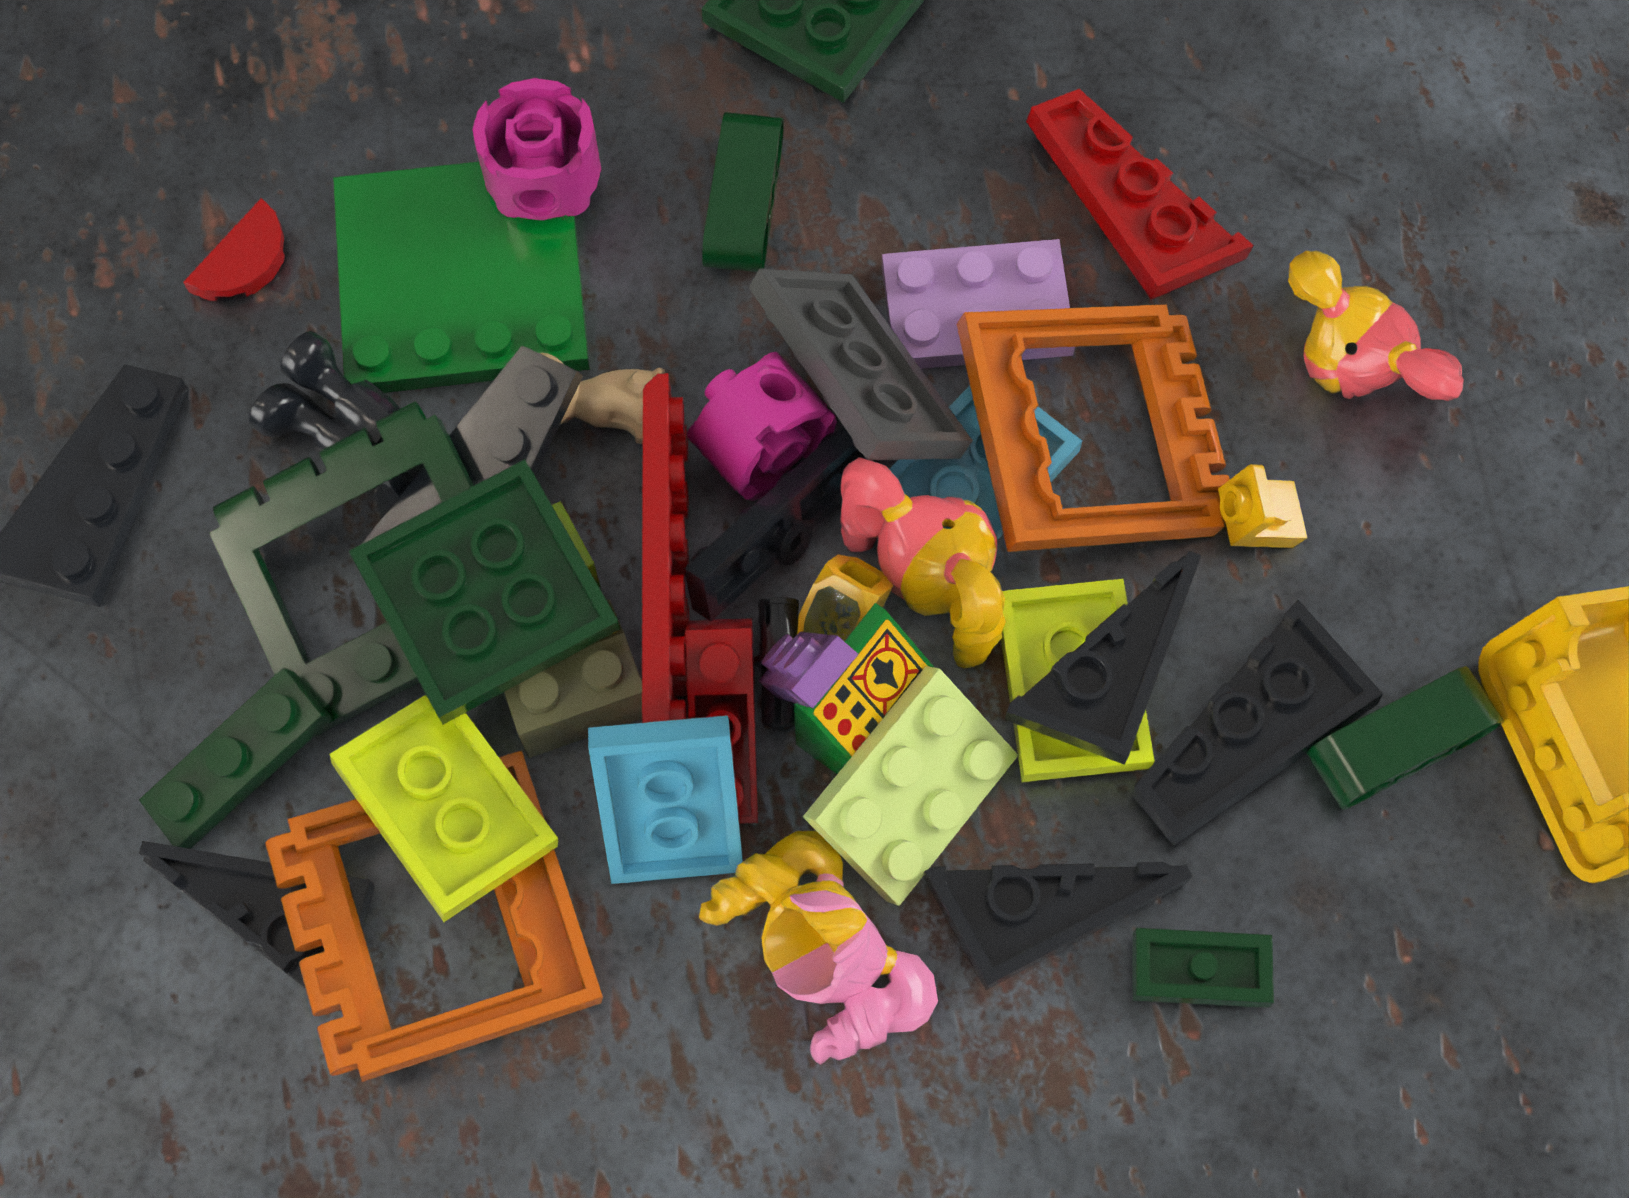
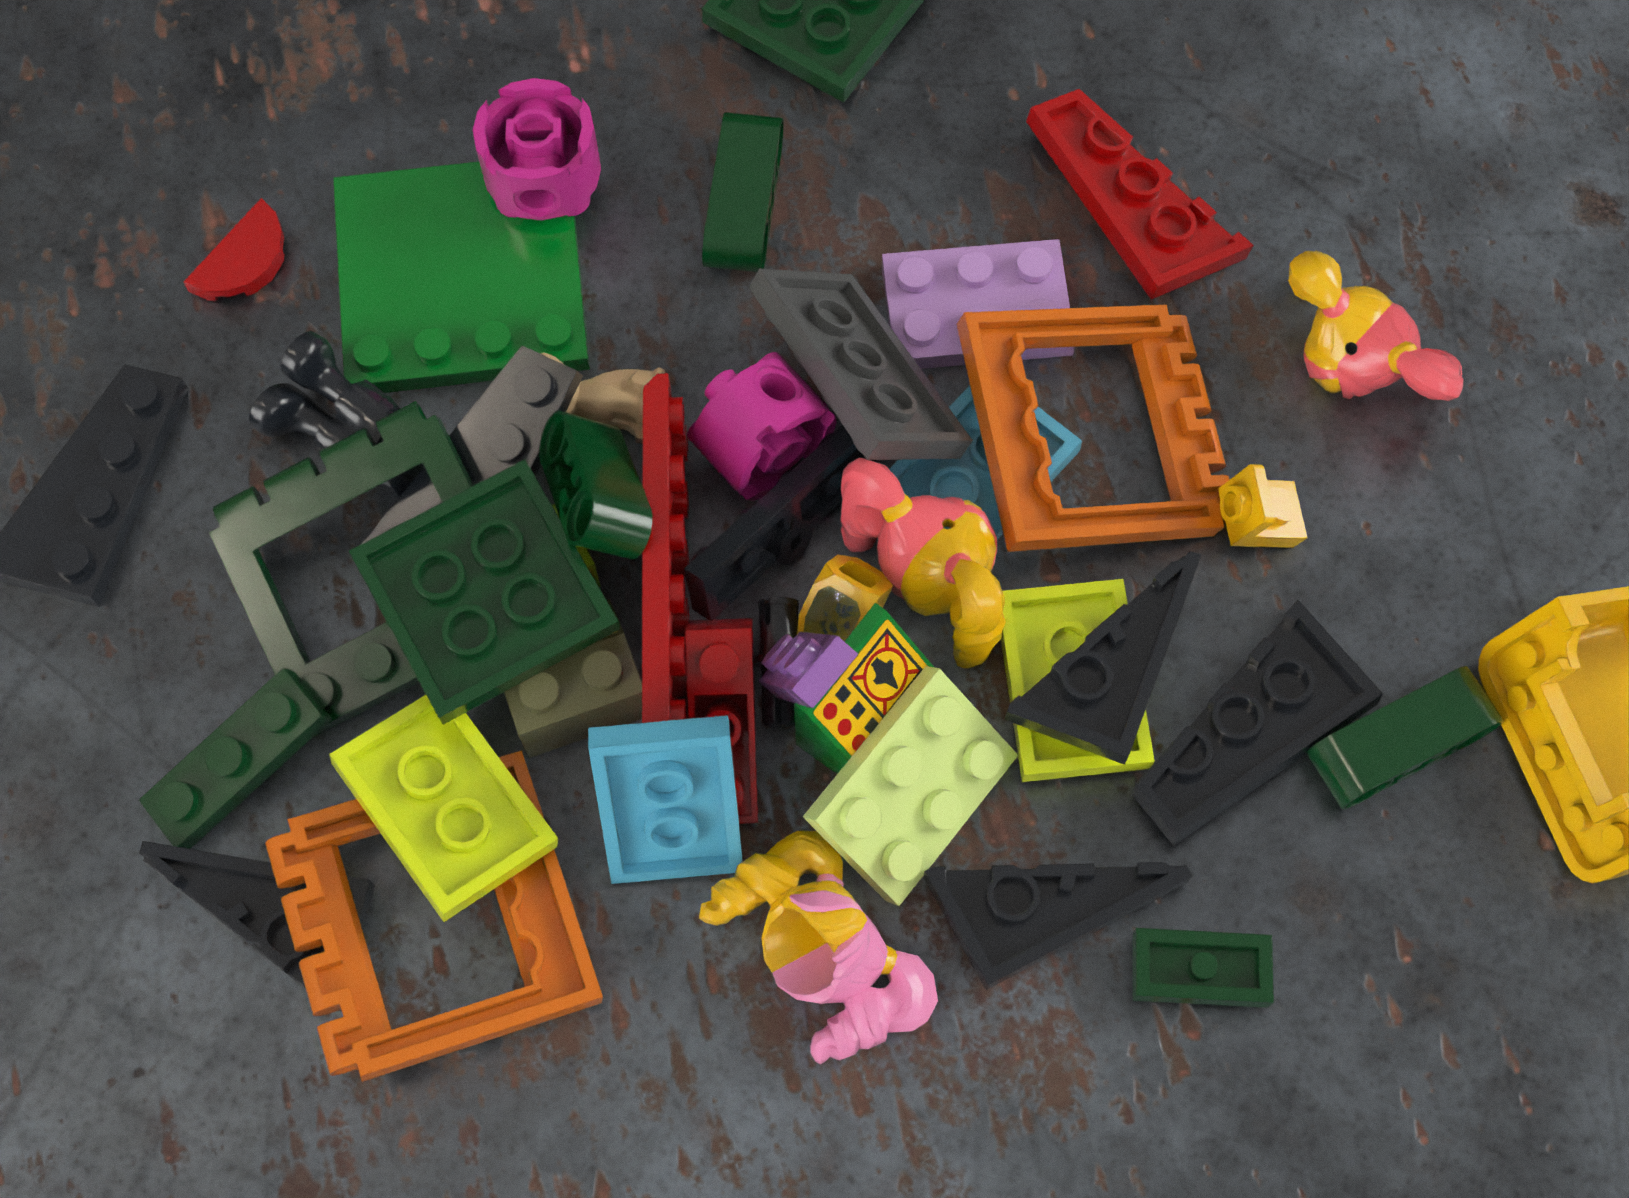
none -> dark green beam [539,410,653,559]

